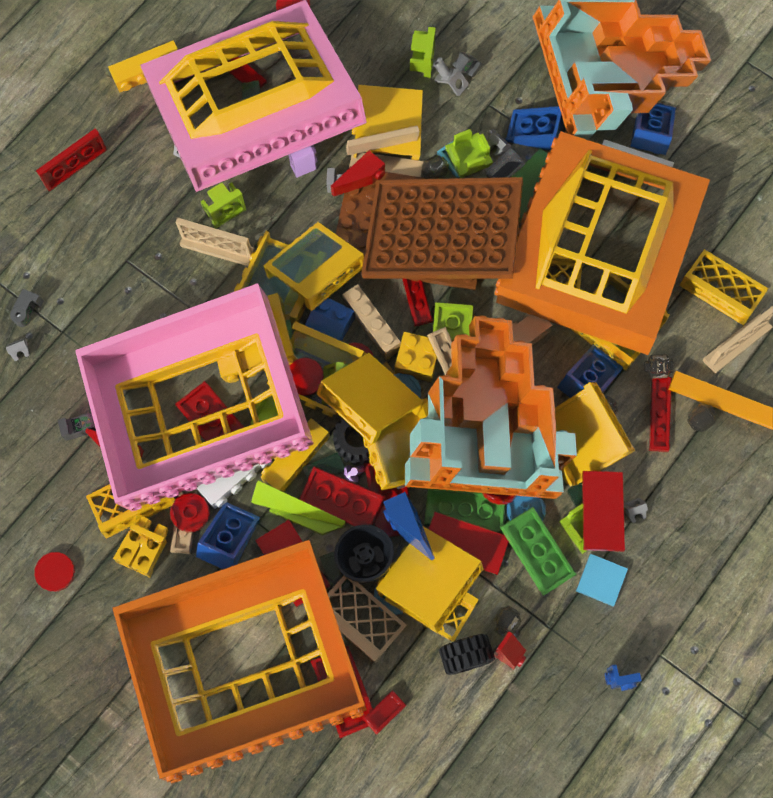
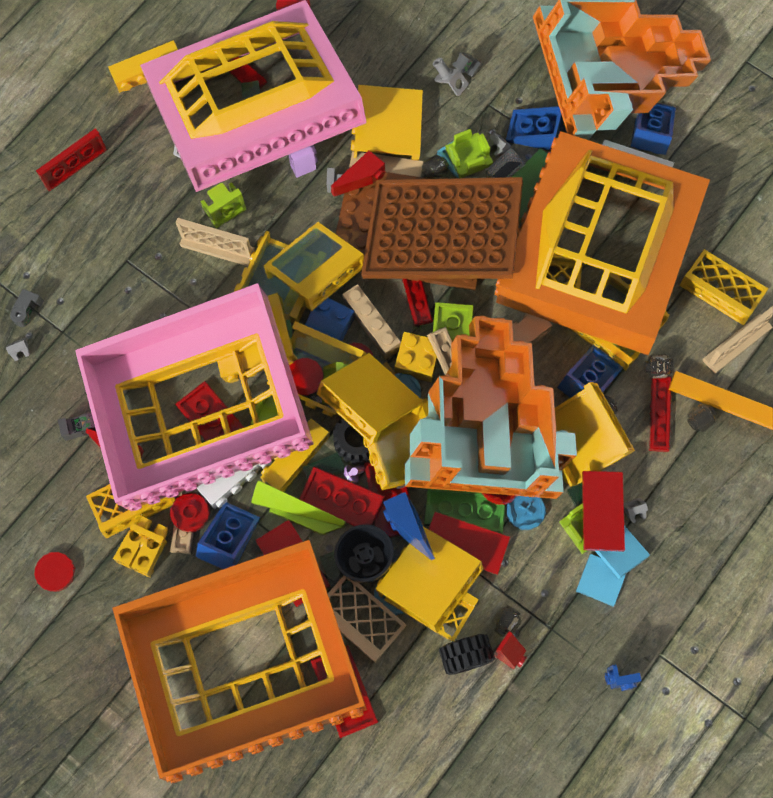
tan tile [346,126,420,155] -> none
red tile [363,690,407,735] -> none
lime panel [410,27,436,78] -> none
bright green tile [500,507,576,596] -> none
none -> medium azure tile [595,525,650,579]

